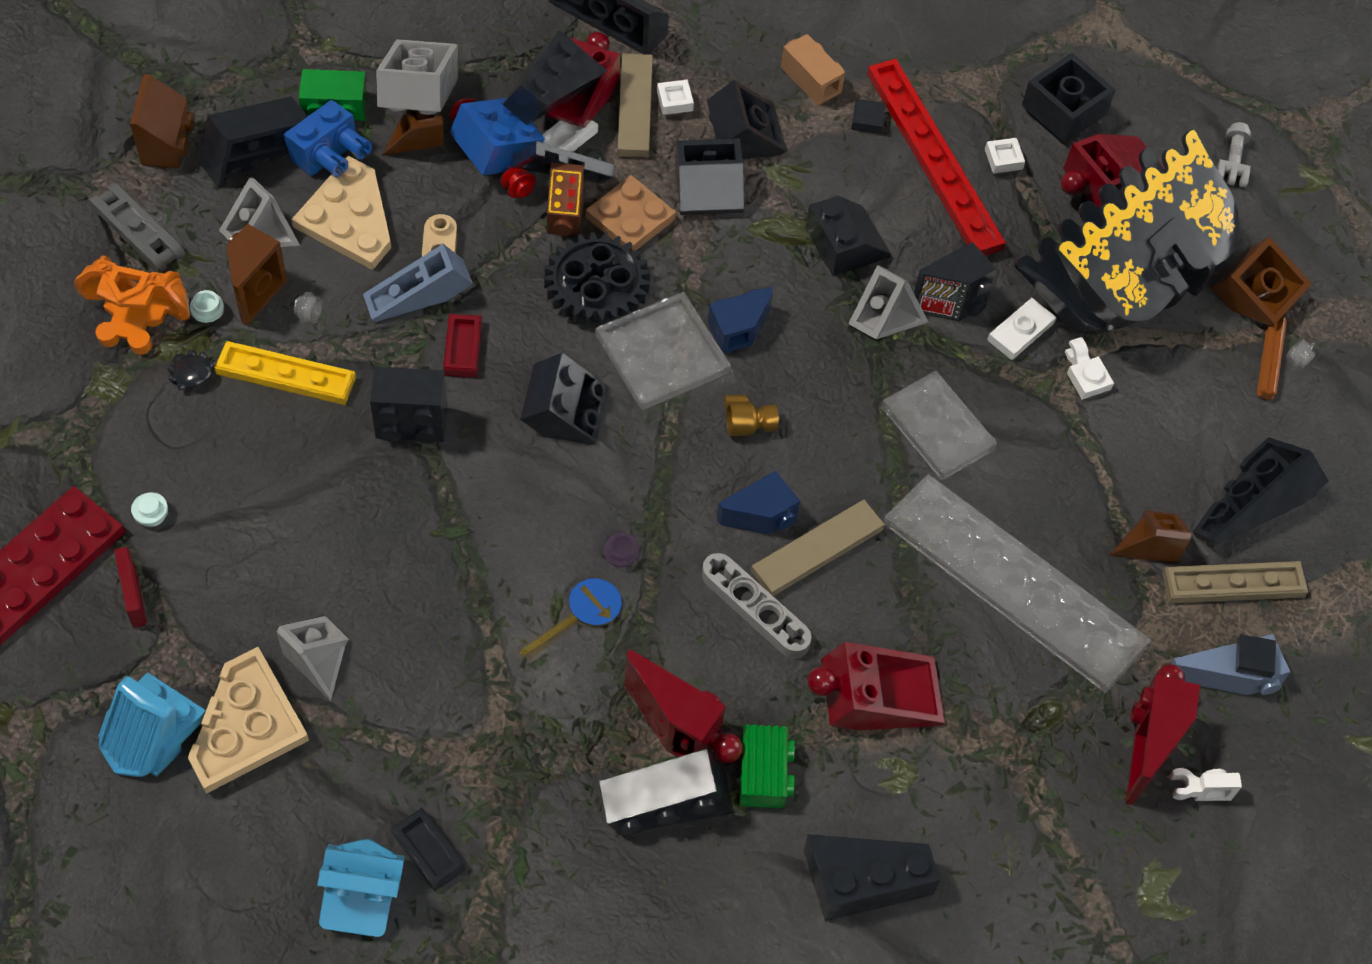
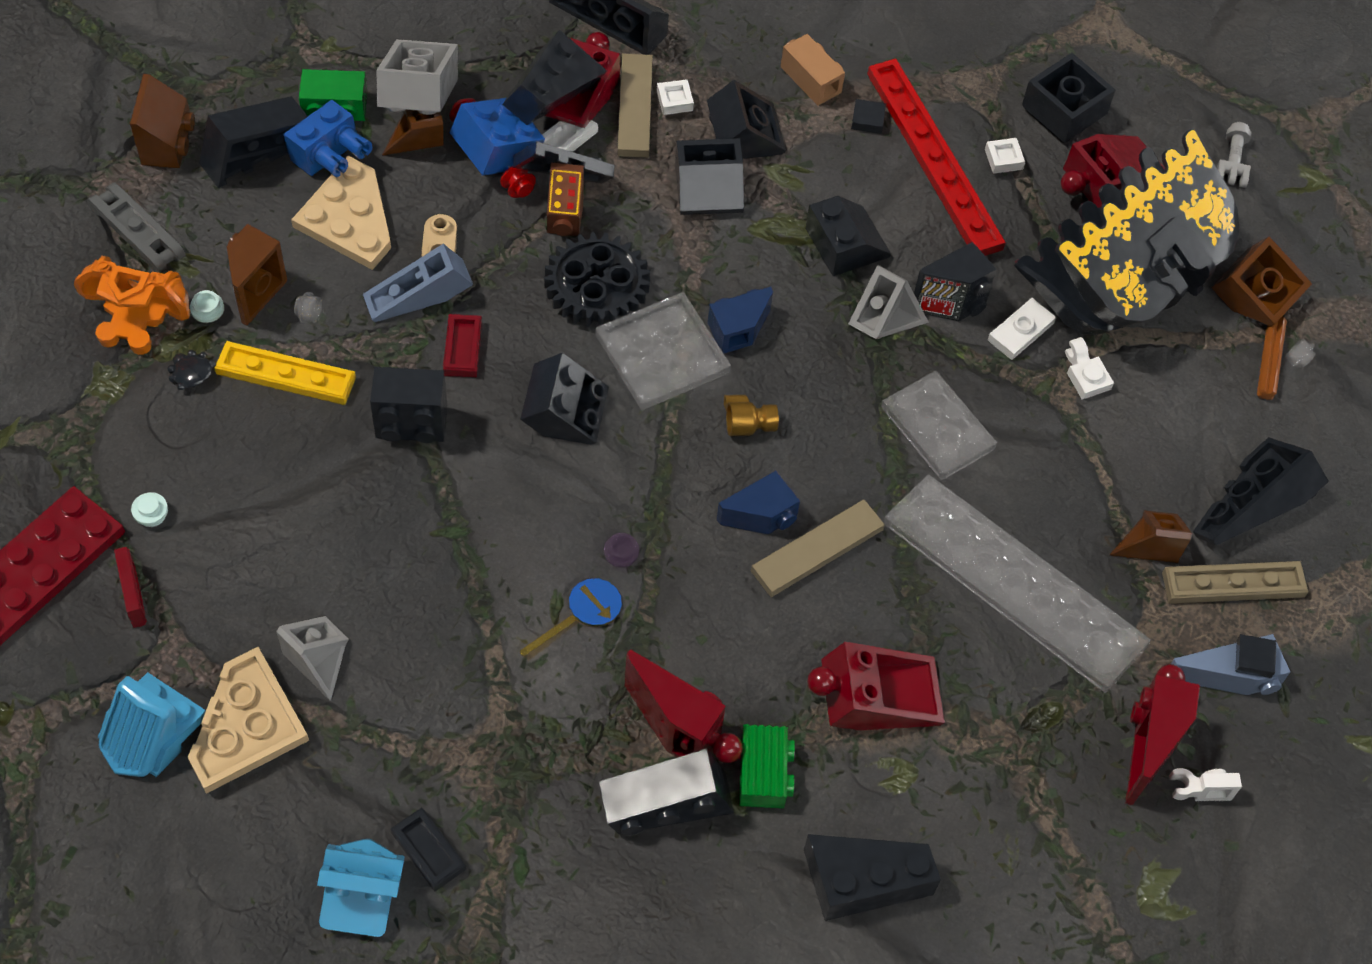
light grey slope [219,178,300,247] -> none
medium nougat plate [586,175,676,252] -> none
light grey beam [702,553,812,659] -> none

